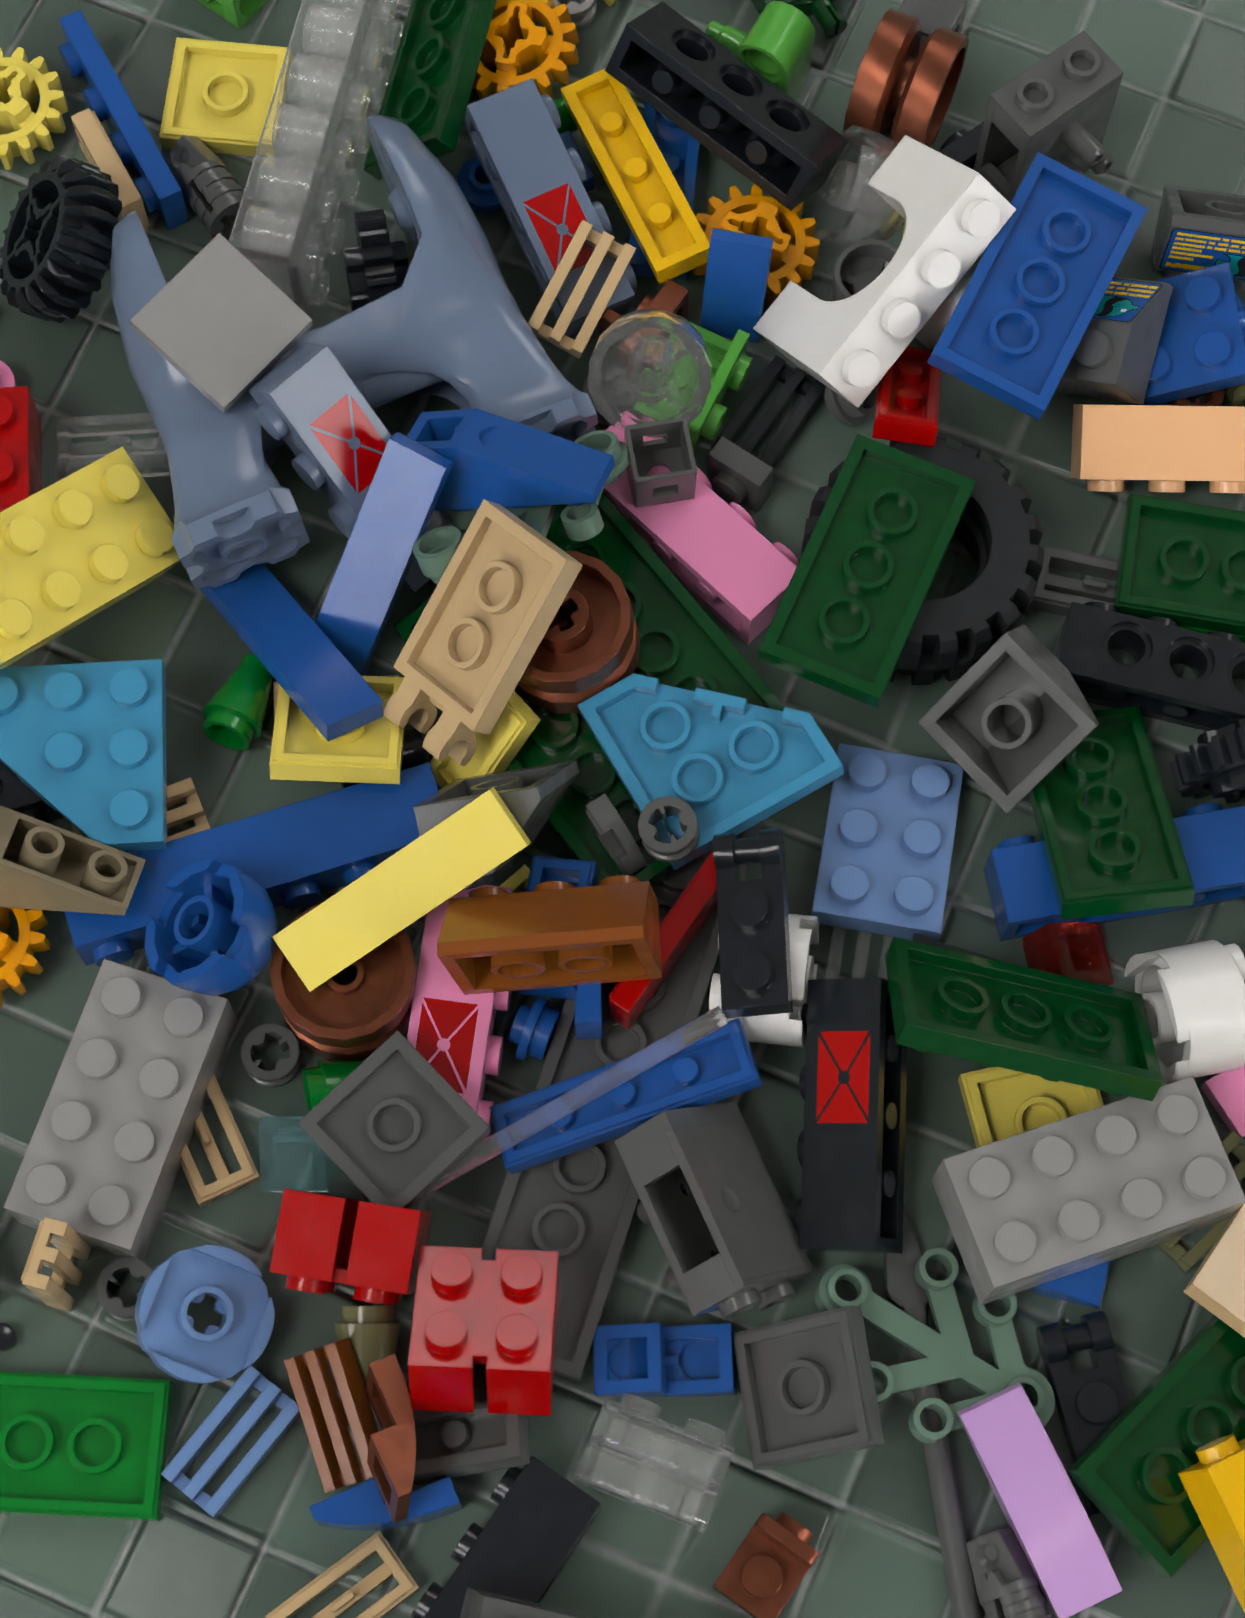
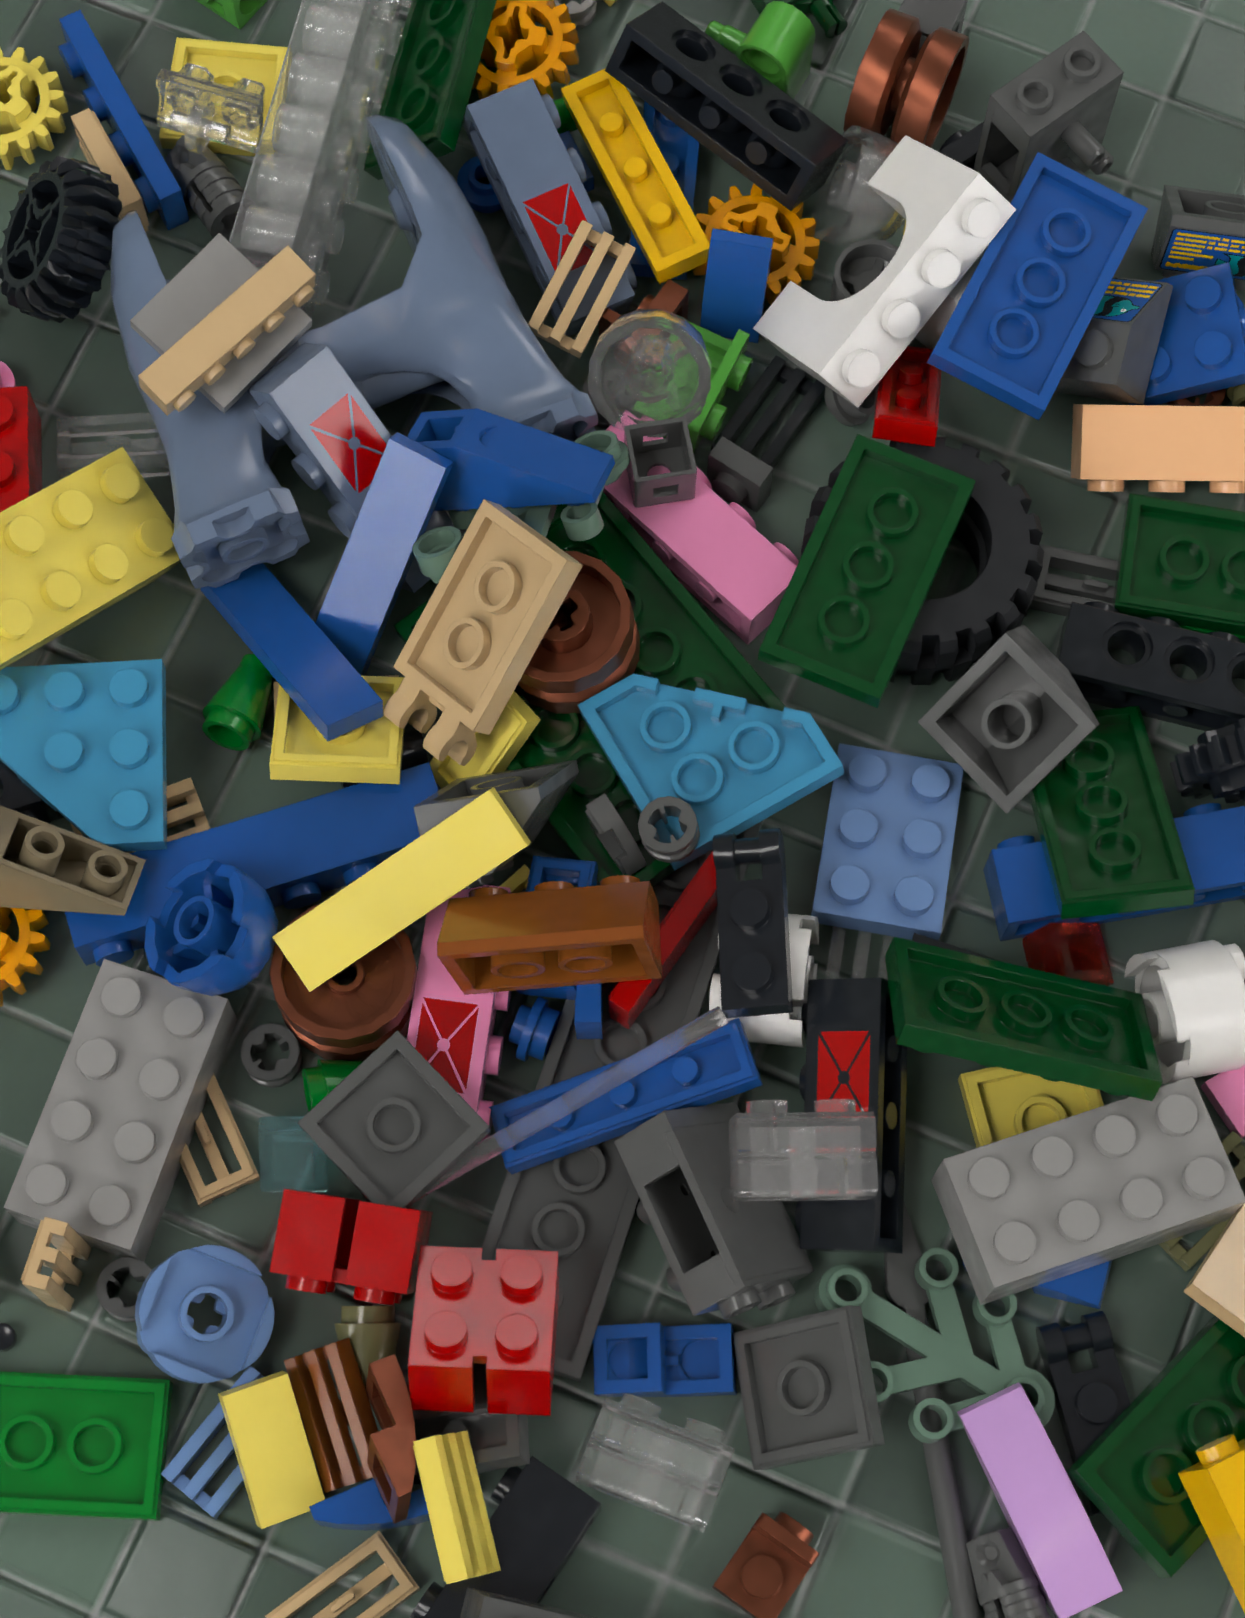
black gear [343,209,409,311] -> none
none -> tan piece [138,245,316,416]
none -> clear hips [156,62,265,154]
none -> light yellow tile [218,1370,325,1529]
none -> light yellow tile [413,1430,501,1584]
none -> clear brick [729,1099,878,1202]

